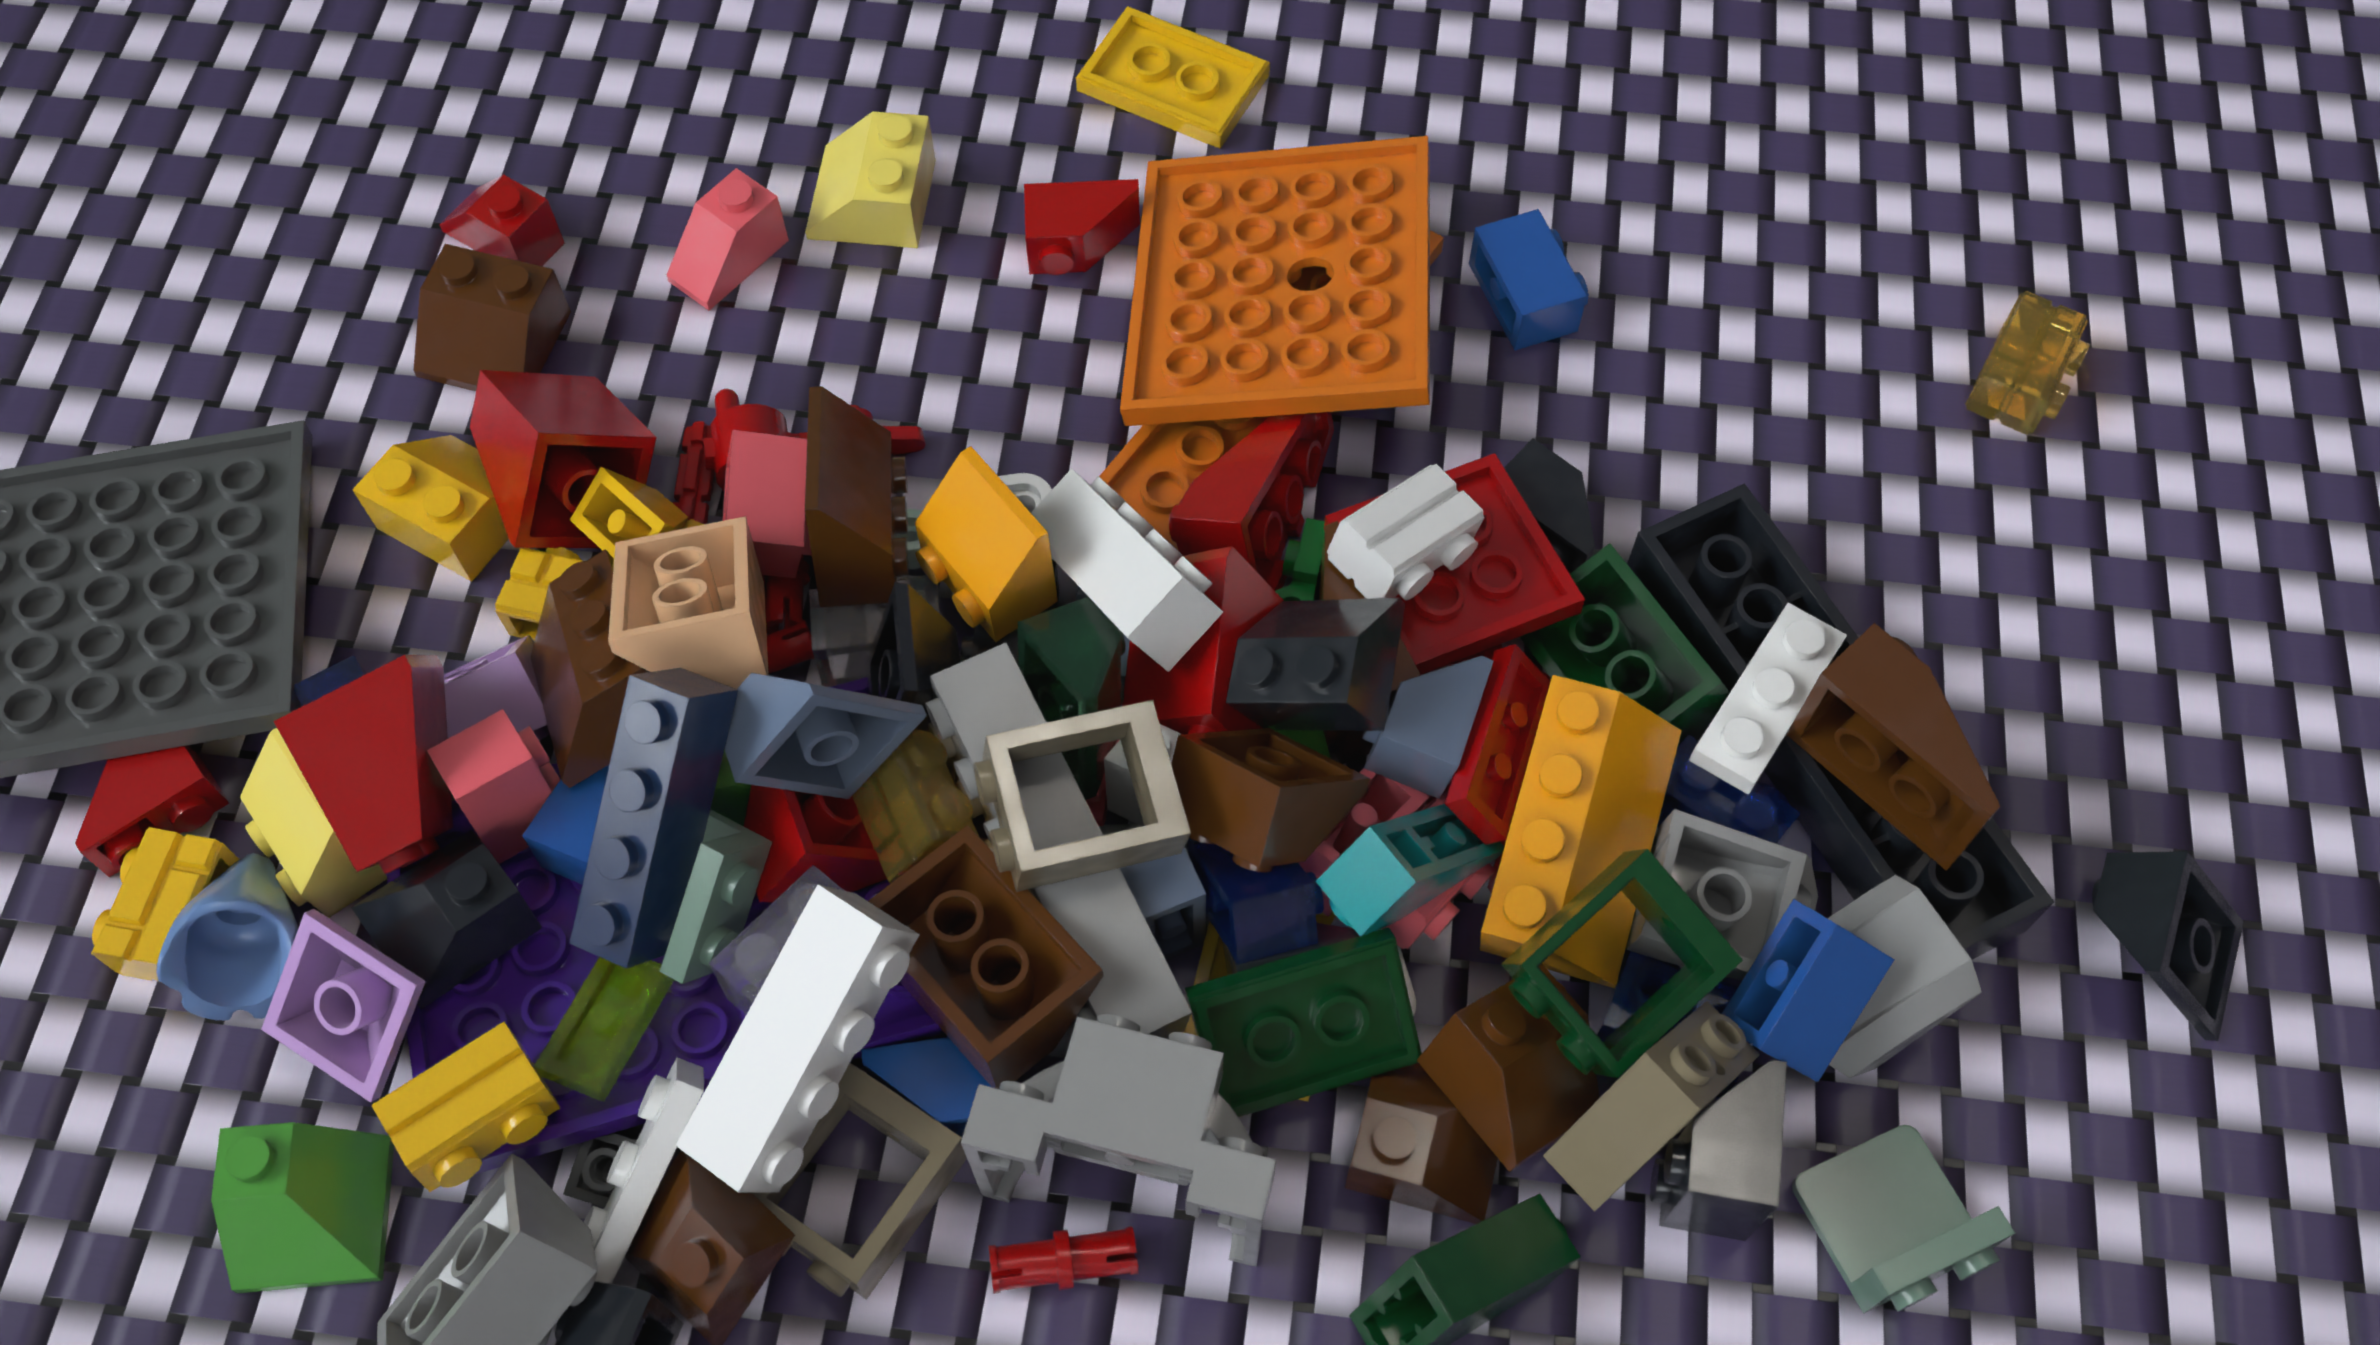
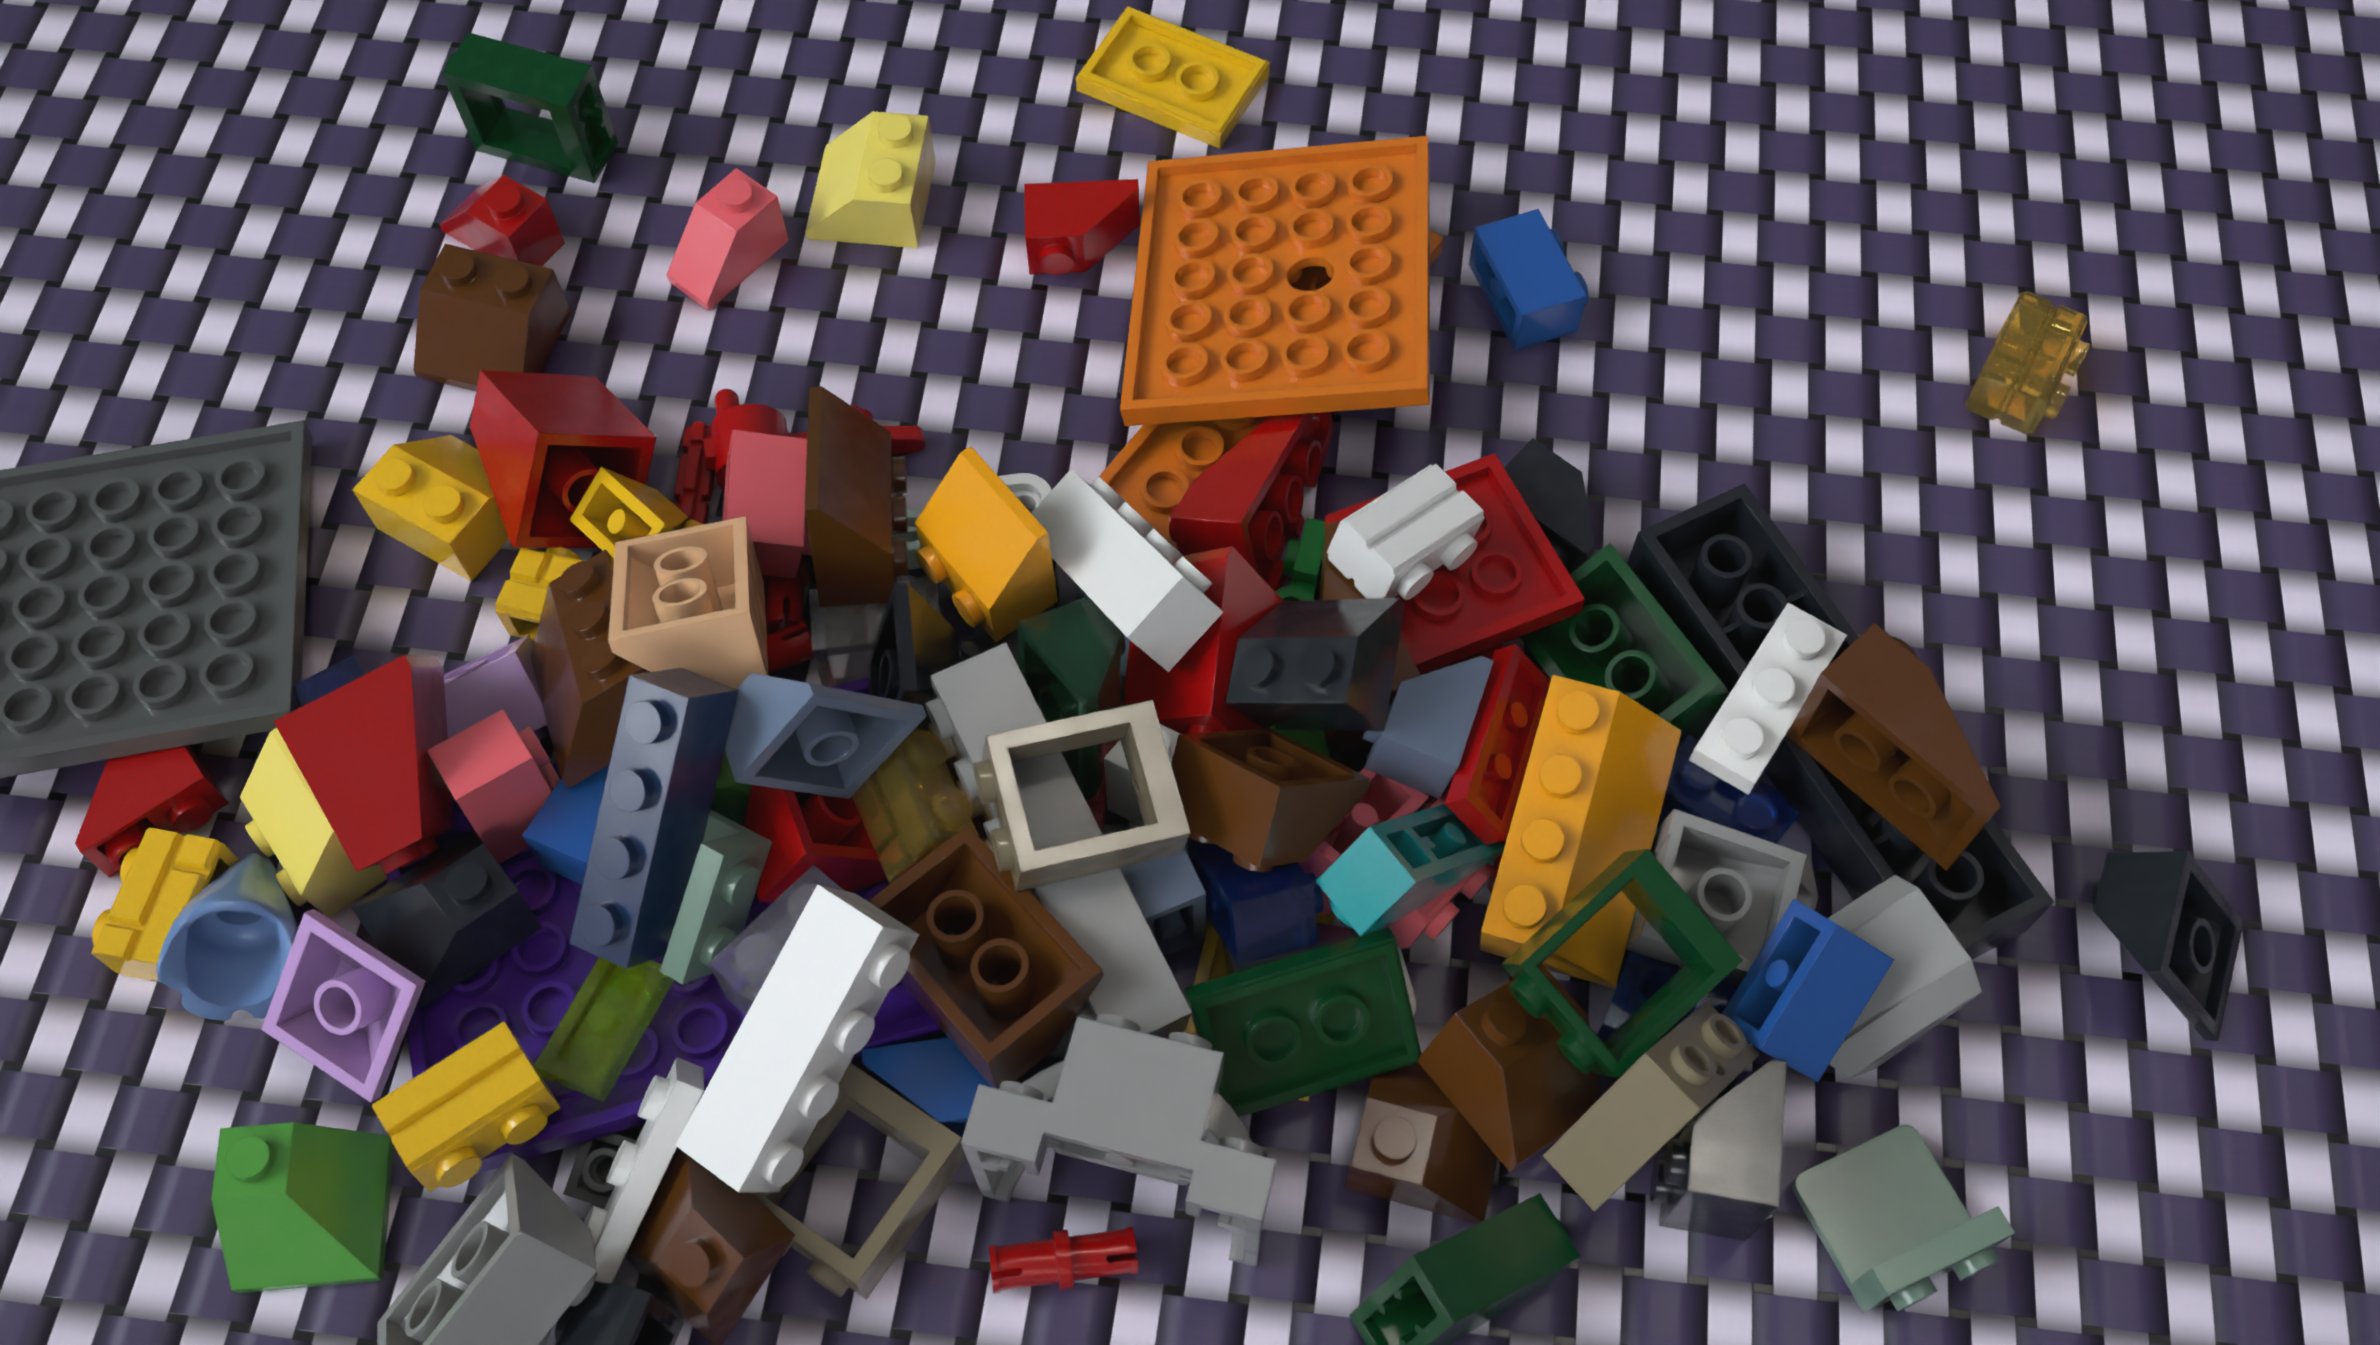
none -> dark green window [442,32,618,184]

